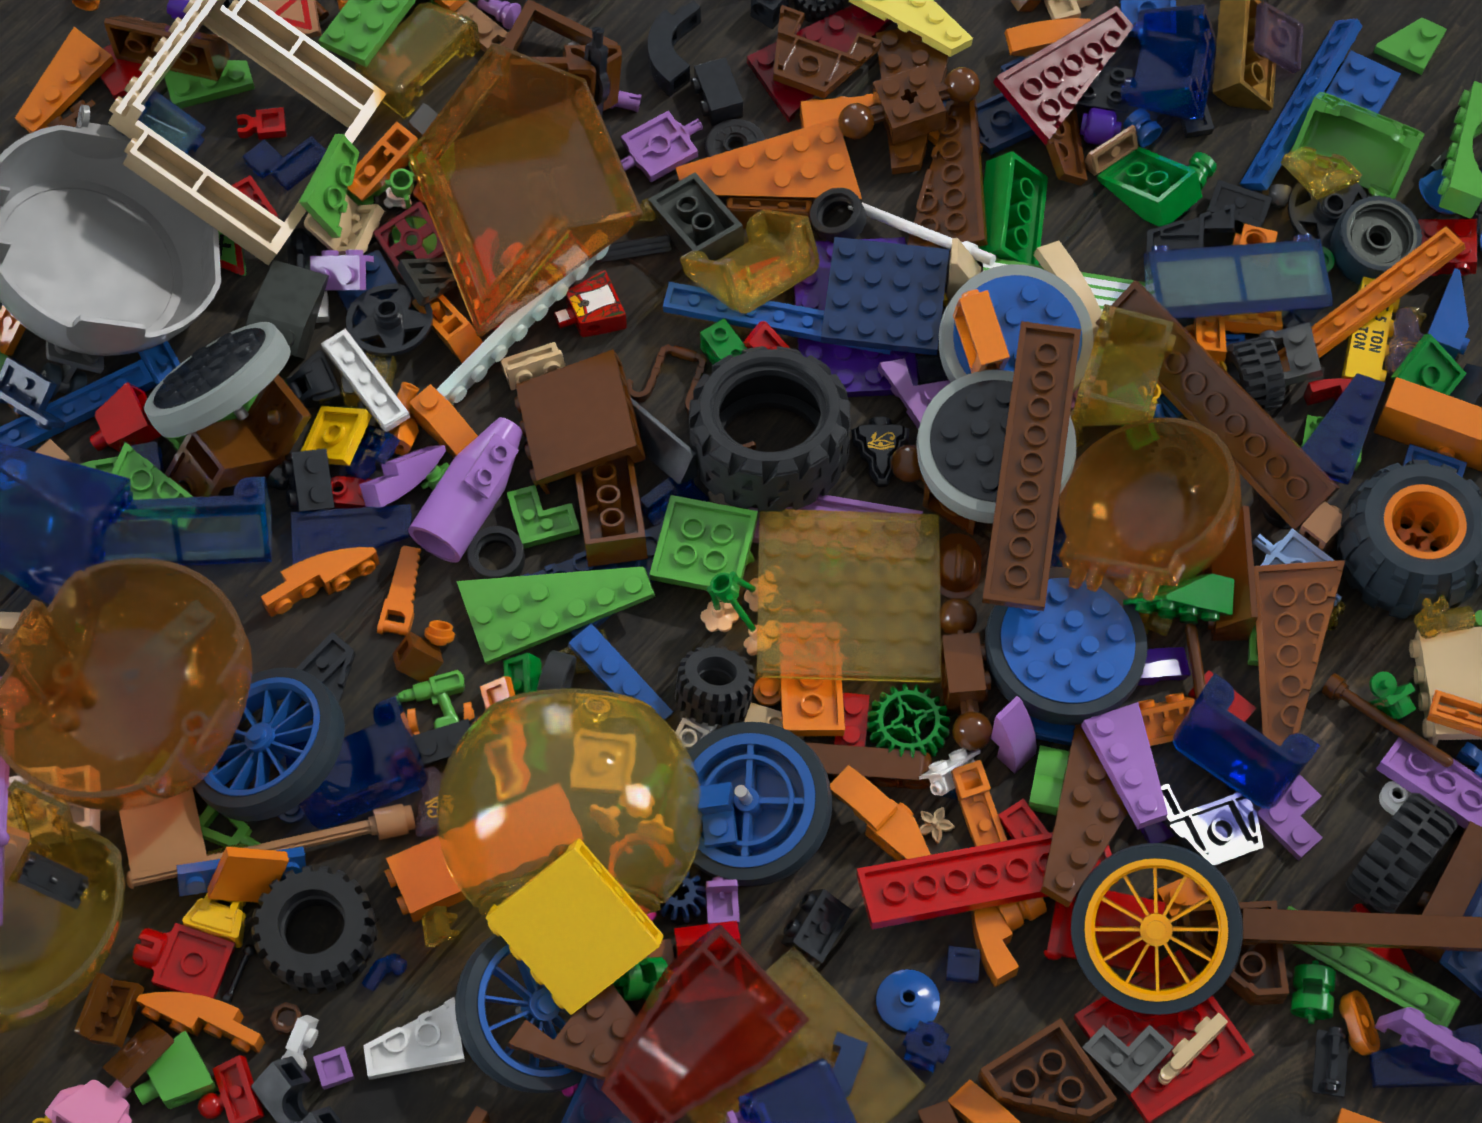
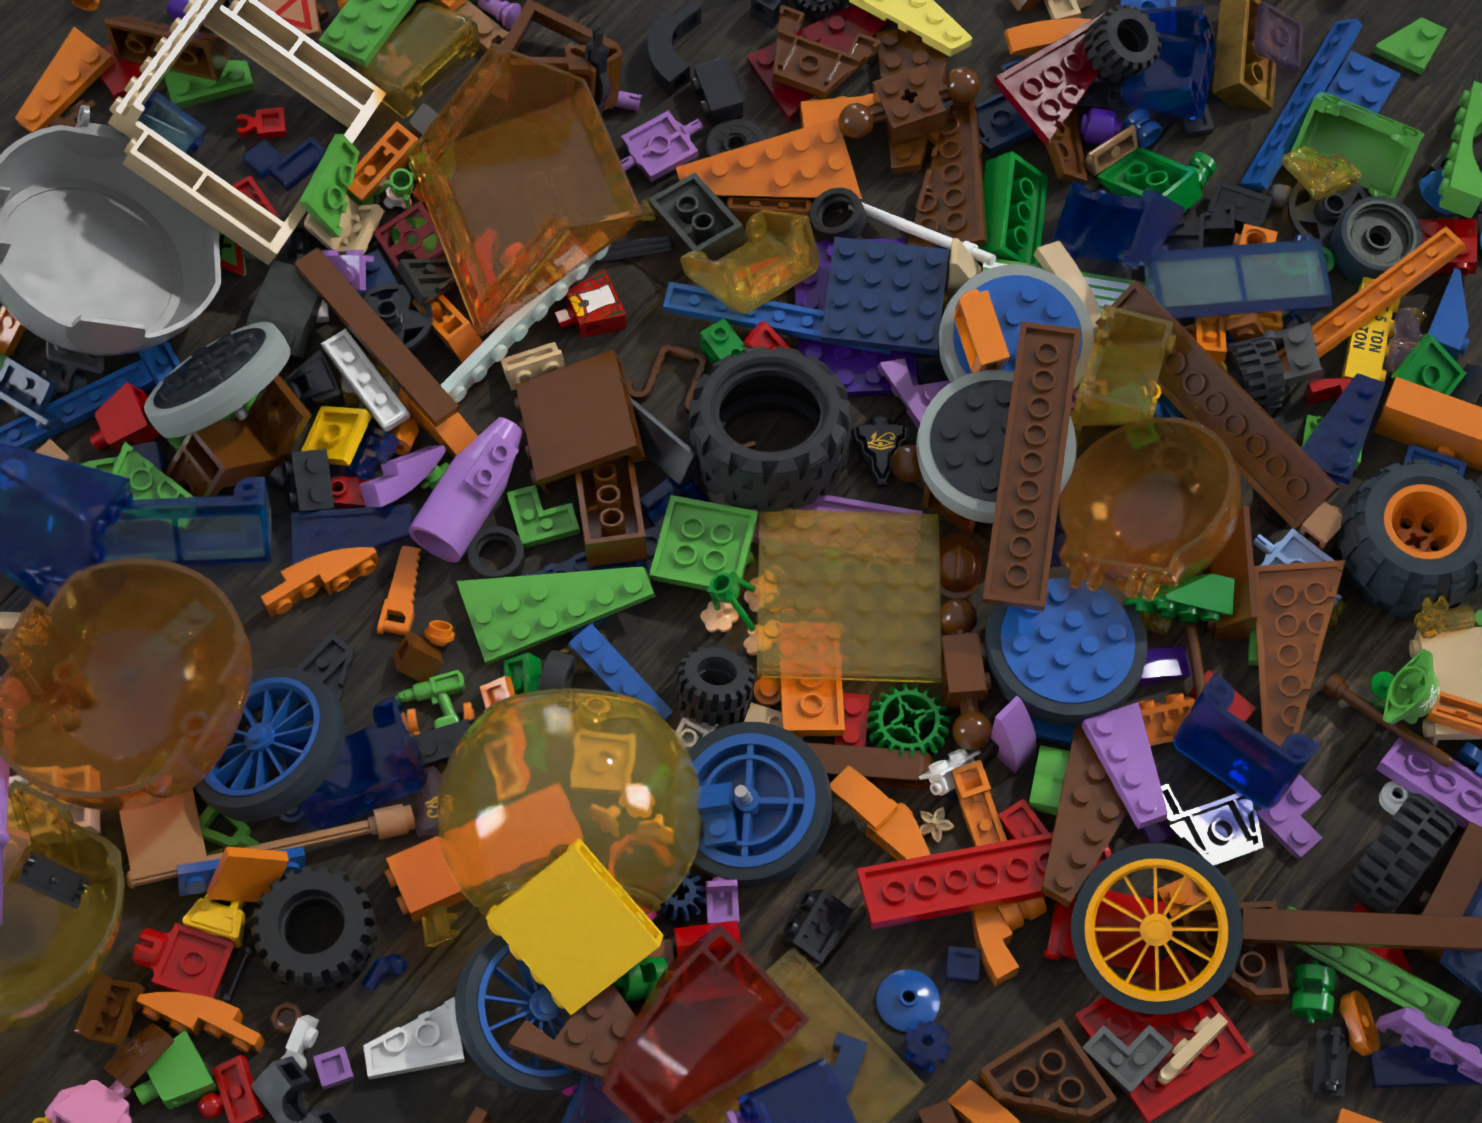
none -> reddish brown tile [294,248,459,427]
none -> clear blue windscreen [1052,182,1185,269]
none -> black tyre [1084,4,1162,83]
none -> dark orange plate [1226,312,1264,343]
none -> bright green hat [1383,649,1440,724]

